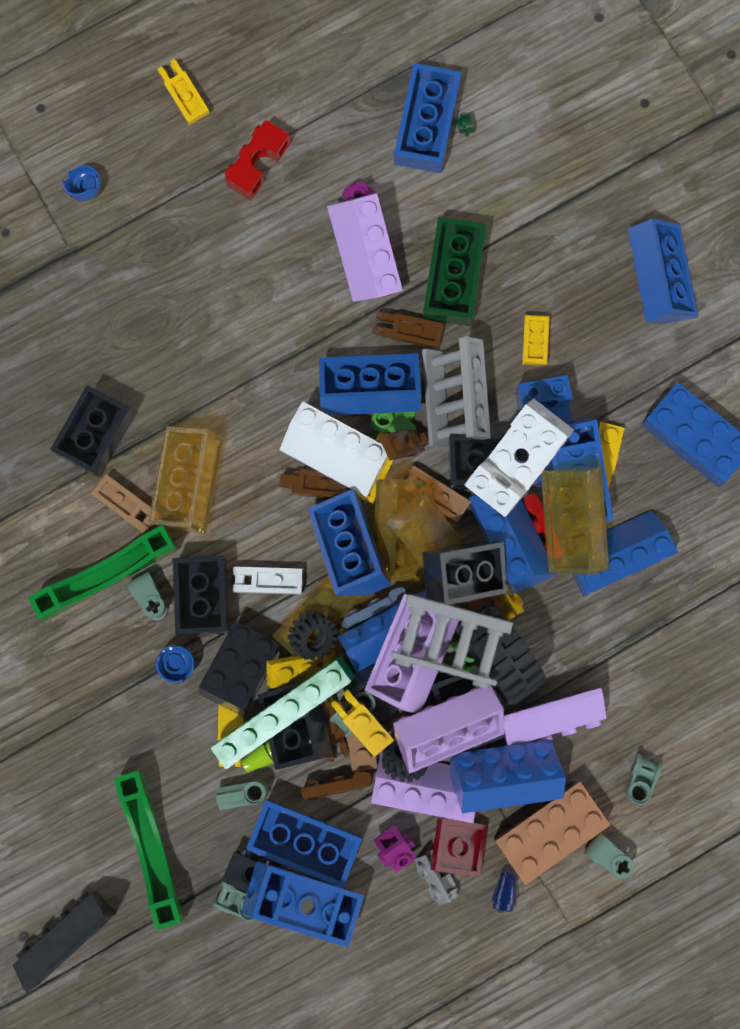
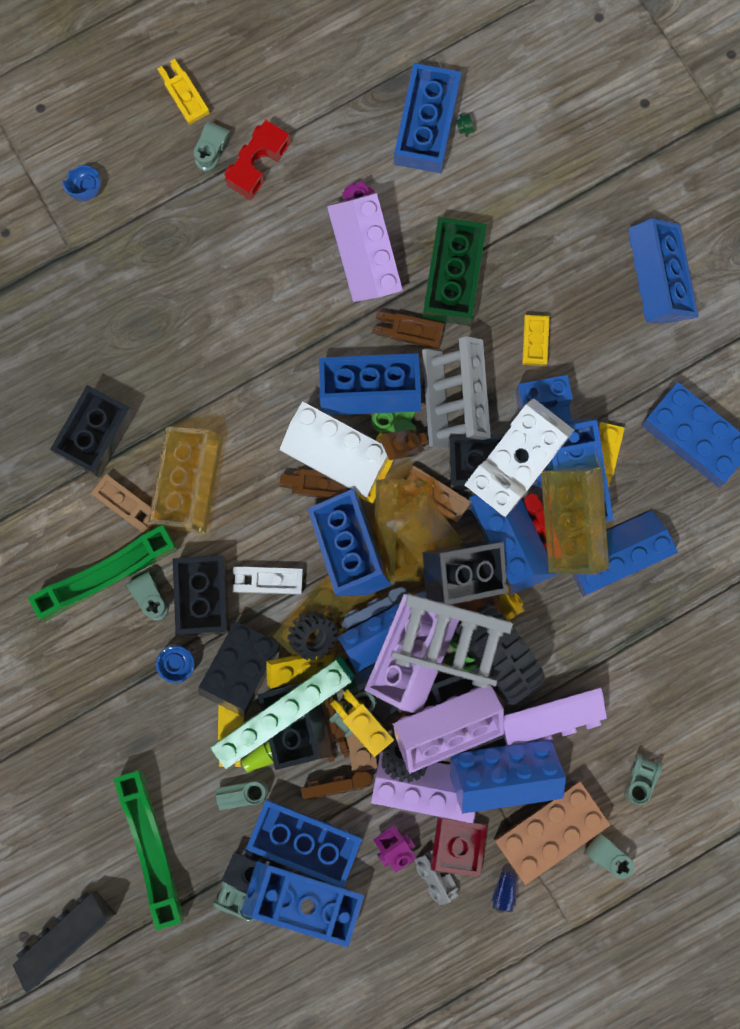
none -> sand green piece [194,122,231,172]

